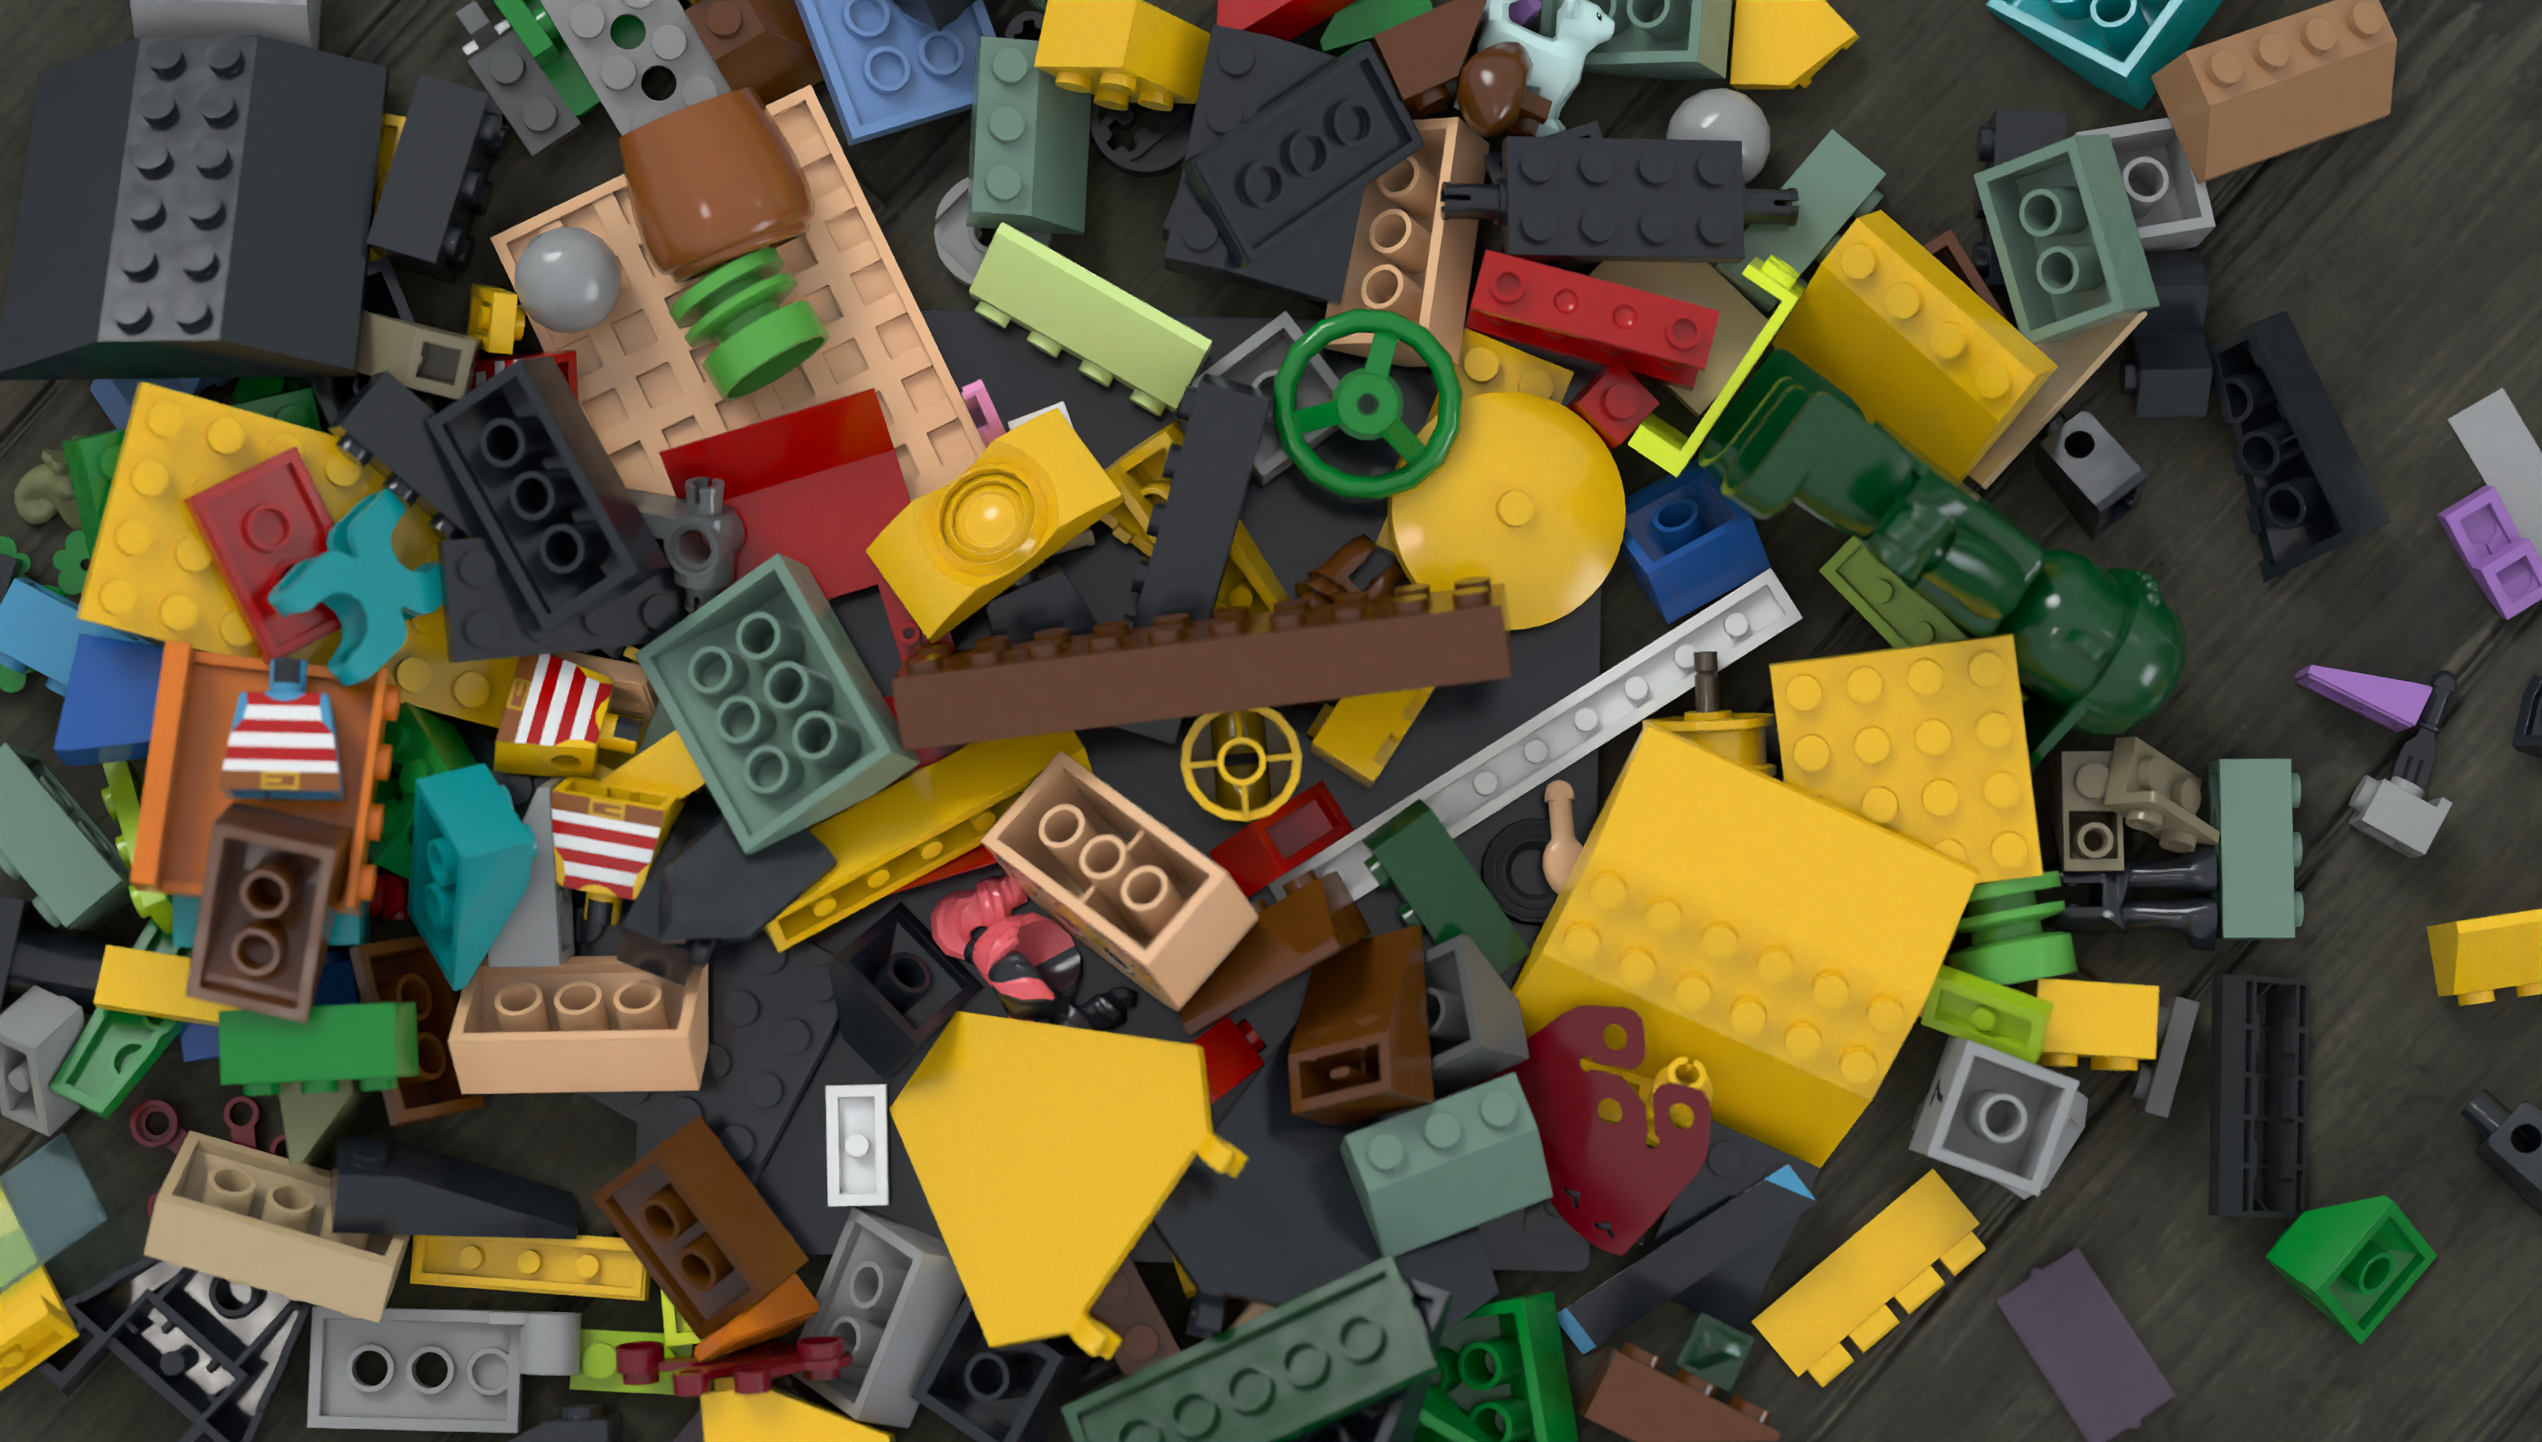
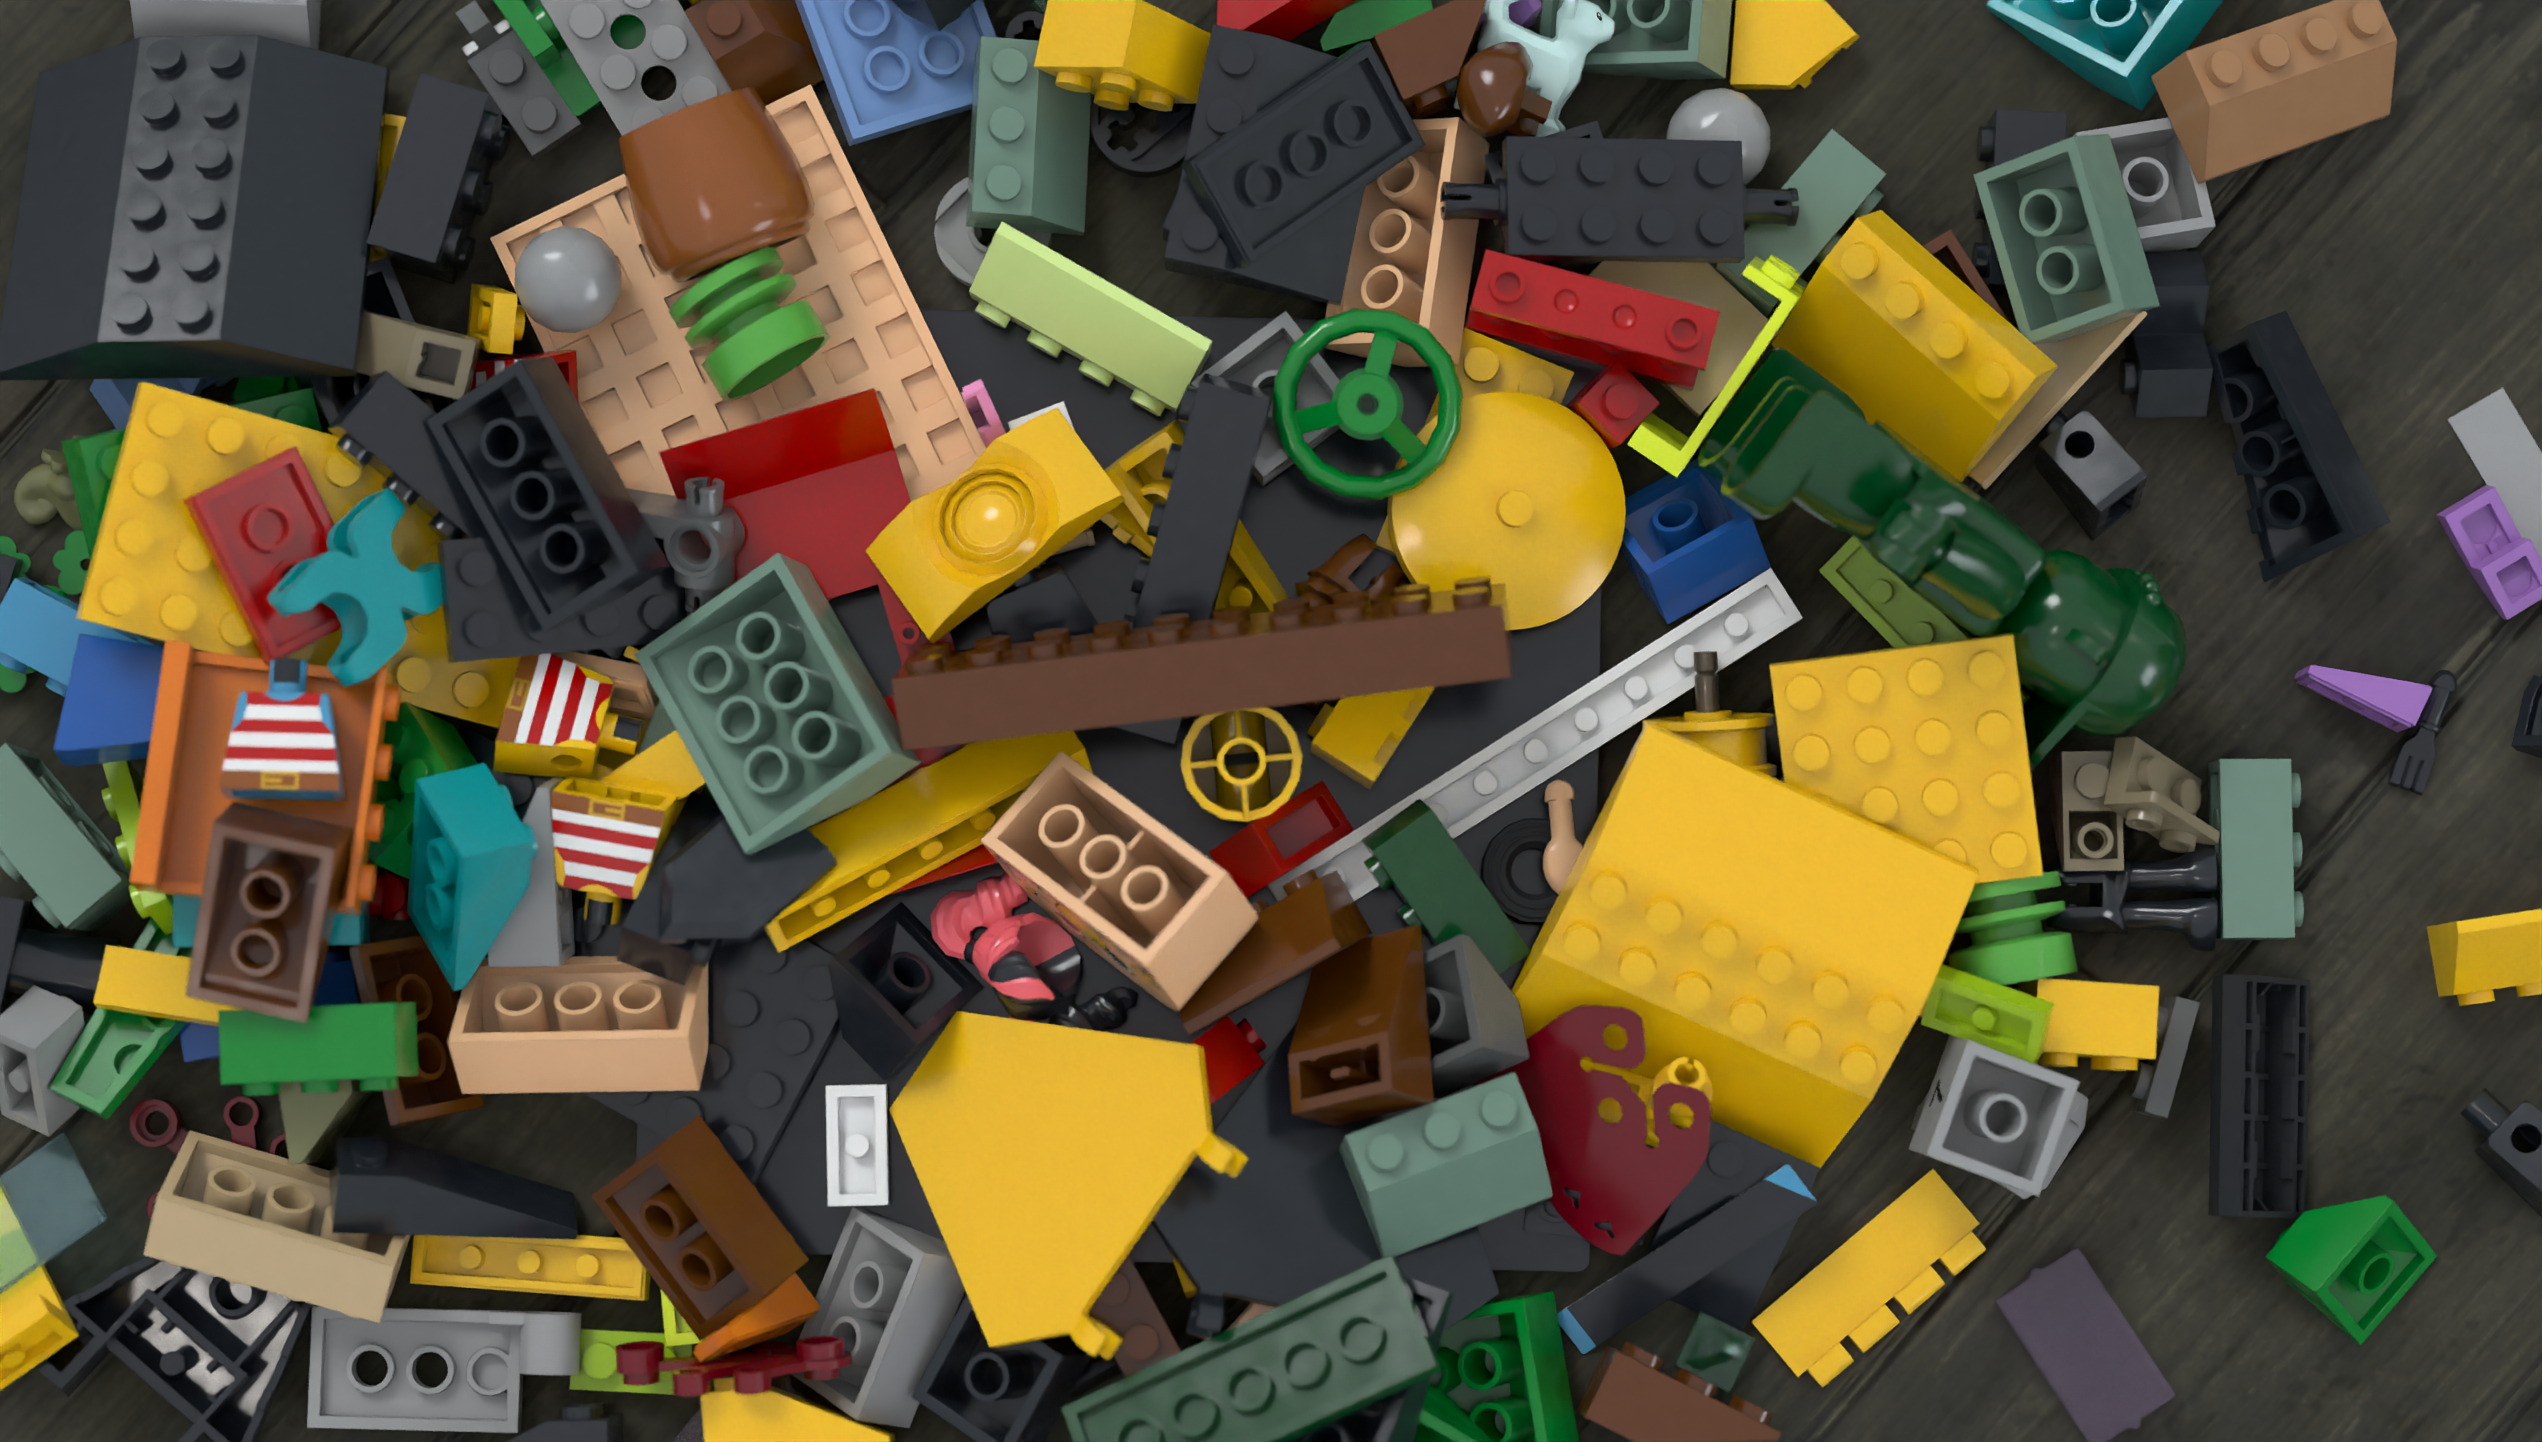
light grey brick [2348,775,2453,858] -> none

